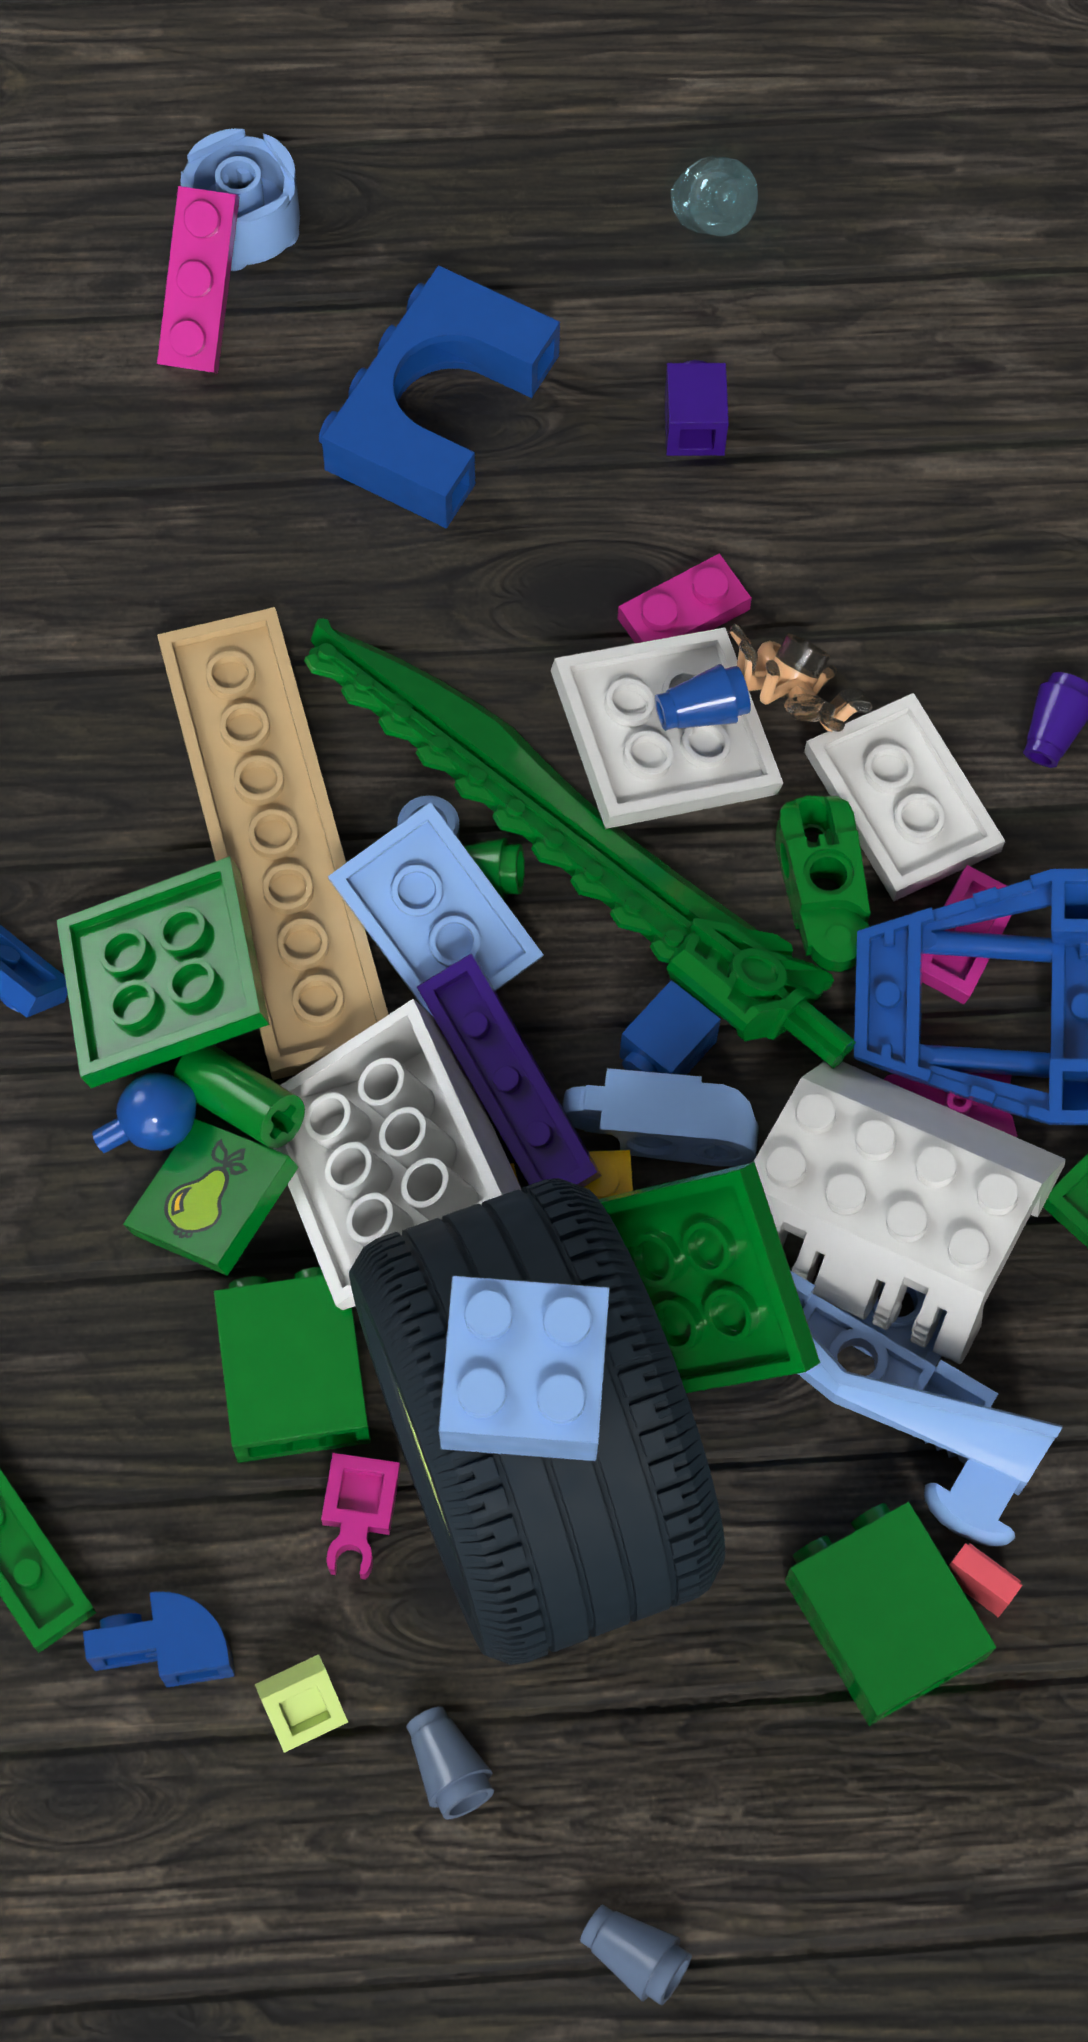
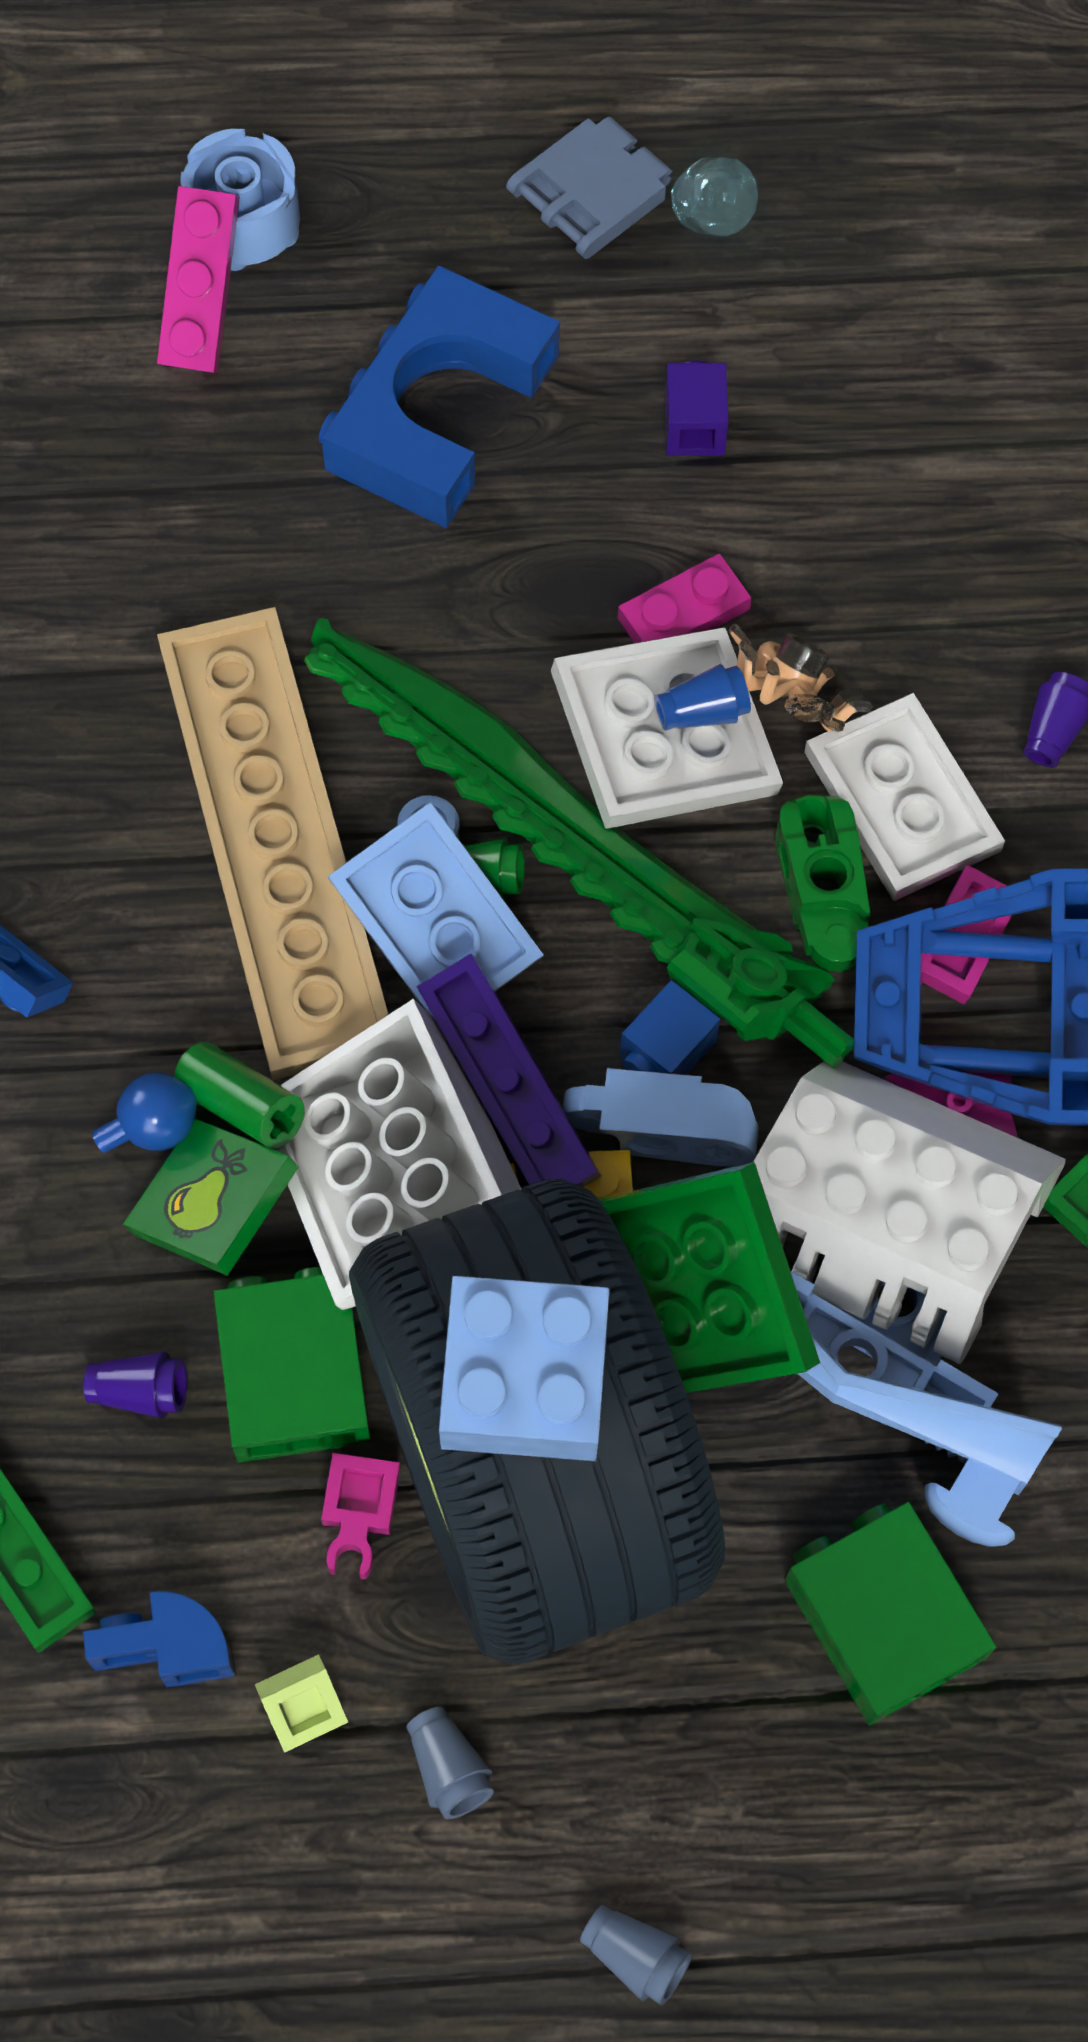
green plate [57,856,270,1088] -> none
coral tile [949,1543,1023,1617] -> none
none -> dark purple cone [83,1352,188,1419]
none -> sand blue plate [506,116,672,259]

